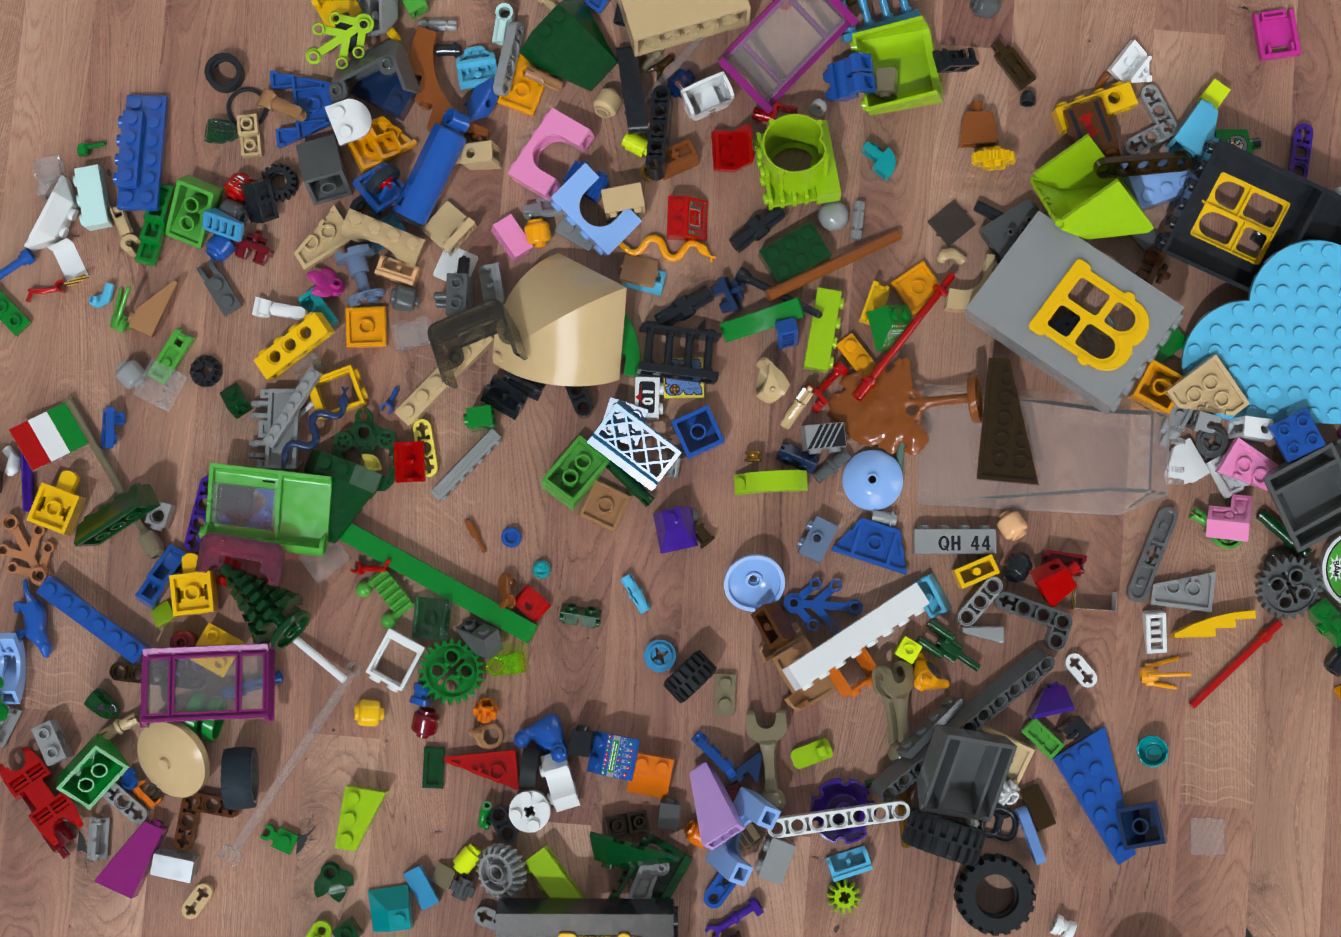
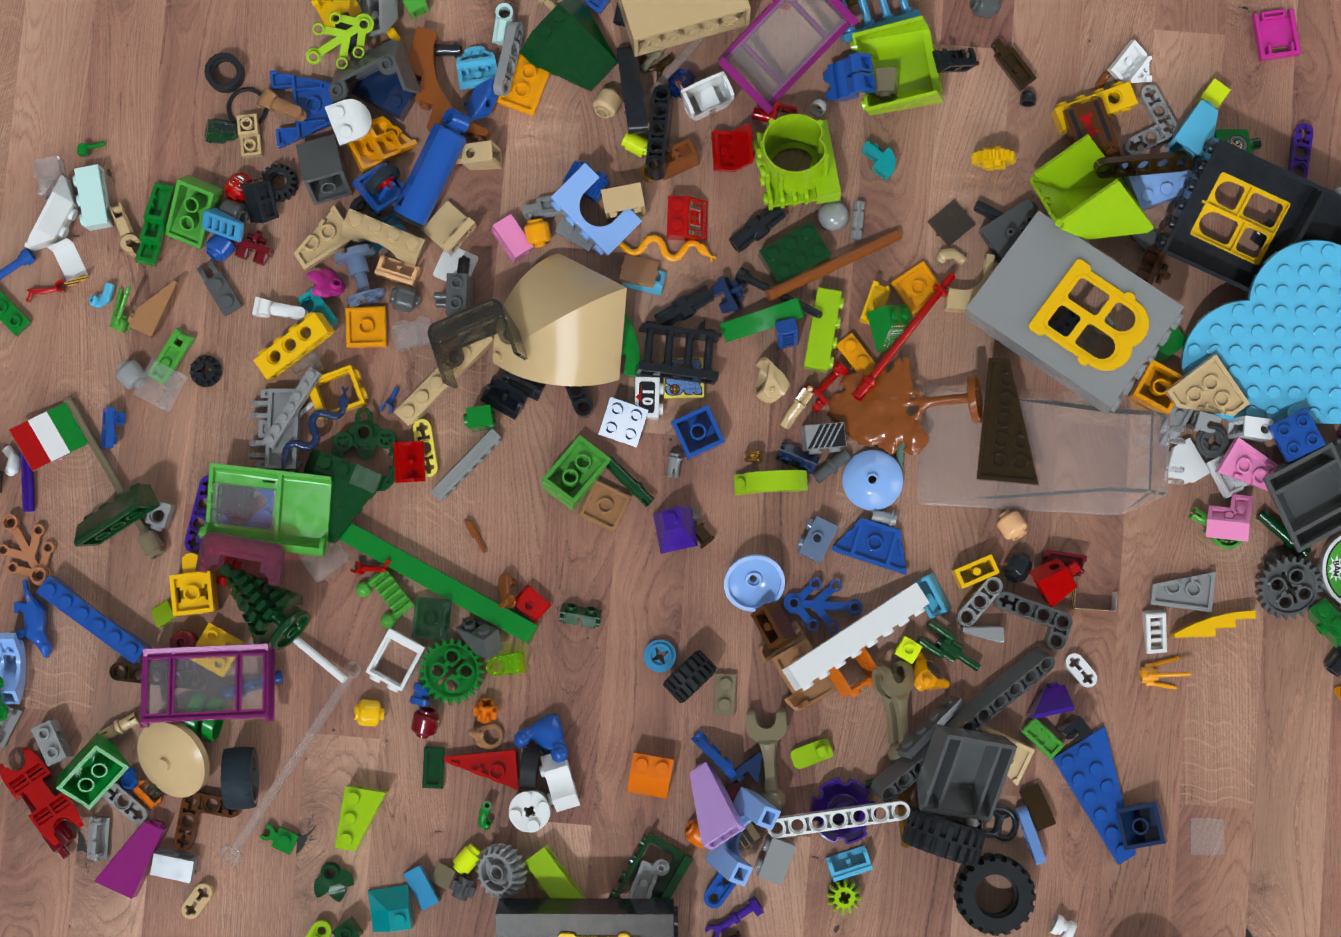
yellow brick [26,471,87,536] -> none
dark green rock [84,688,120,719] -> none
blue plate [113,95,168,211] -> none
blue slope [135,544,187,610] -> none
dark green bracket [220,382,253,419] -> none
light yellow tile [361,454,382,471] -> none
light grey axle [418,19,457,31] -> none
light grey beam [474,905,496,931] -> none
light grey hinge [478,262,506,308] -> none
black beam [489,804,518,843] -> none
blue tile [501,527,522,548] -> none
bright pink arch [508,108,595,202] -> none
medium nougat axle [523,65,563,92] -> none
teal piece [532,560,551,579] -> none
black brick [568,725,594,757] -> none
fence [587,402,682,491] -> none
blue slope [587,731,640,781] -> none
dark green wedge [589,831,679,870] -> none
dark brown slope [603,810,650,837] -> none
medium azure pin [620,573,651,615] -> none
dark grey brick [657,798,681,830] -> none
light grey brick [912,525,996,554] -> none
dark orange torso [958,101,999,148] -> none
white gear [998,779,1020,806] -> none
flat silver piece [1126,507,1178,602] -> none
teal hair [1136,735,1169,767] -> none
red bar [1189,620,1283,709] -> none

